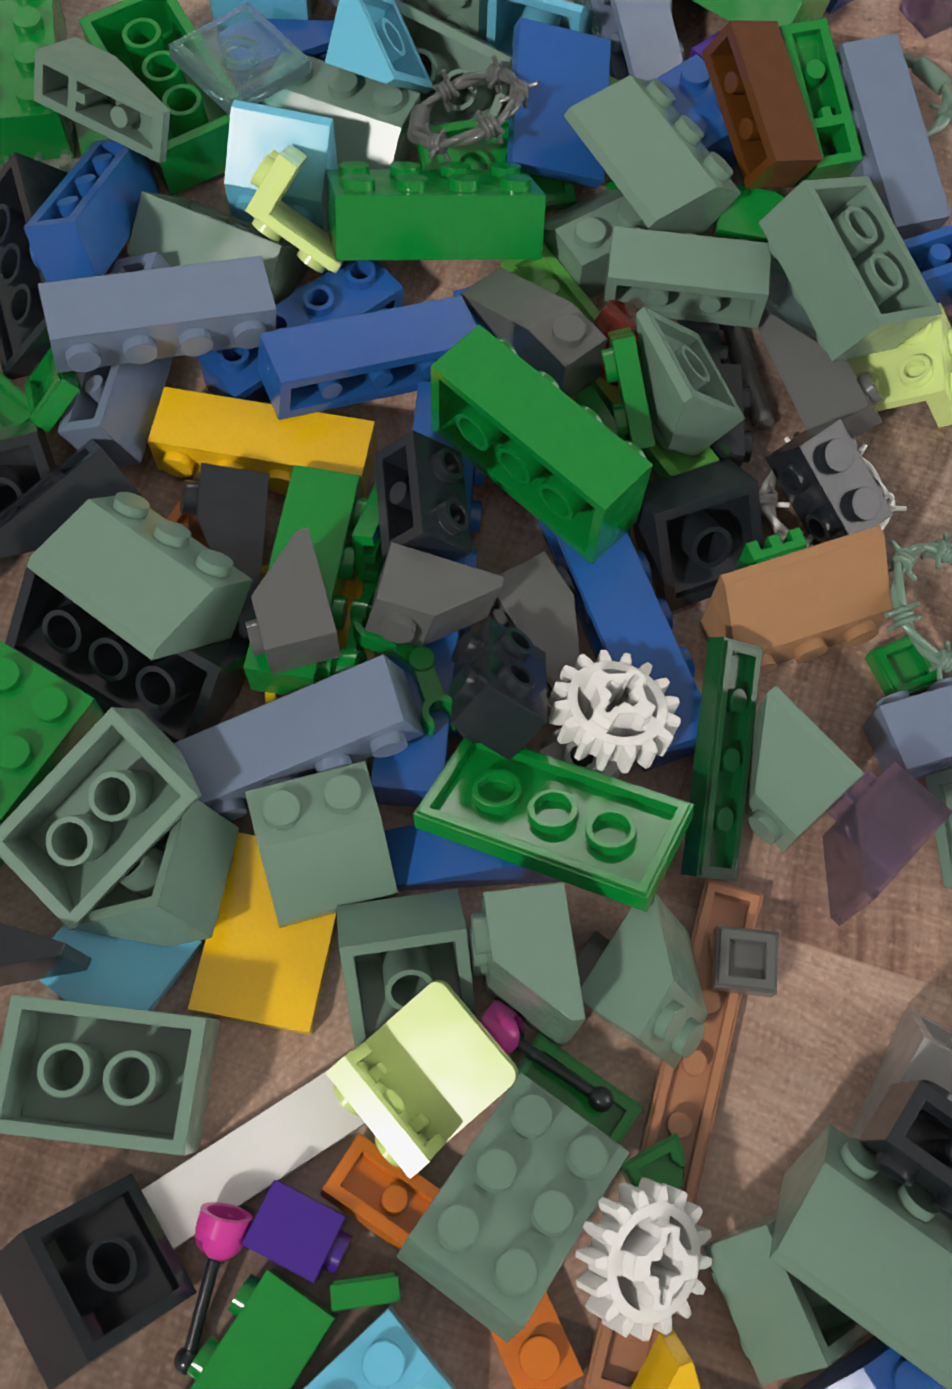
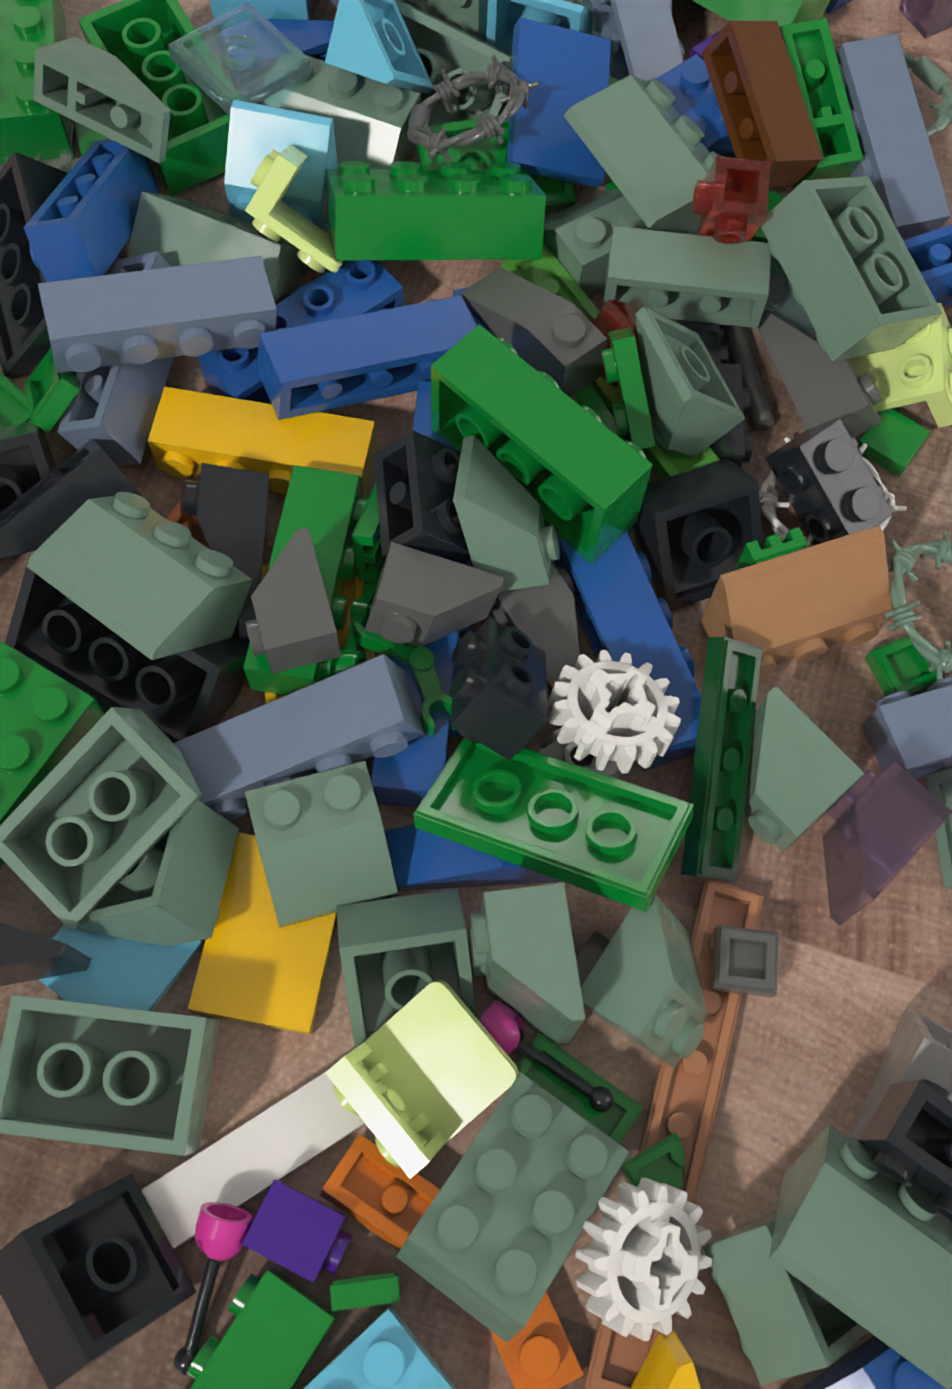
none -> sand green slope [453,435,560,592]
none -> clear red brick [692,156,771,244]
none -> green tile [858,408,931,477]

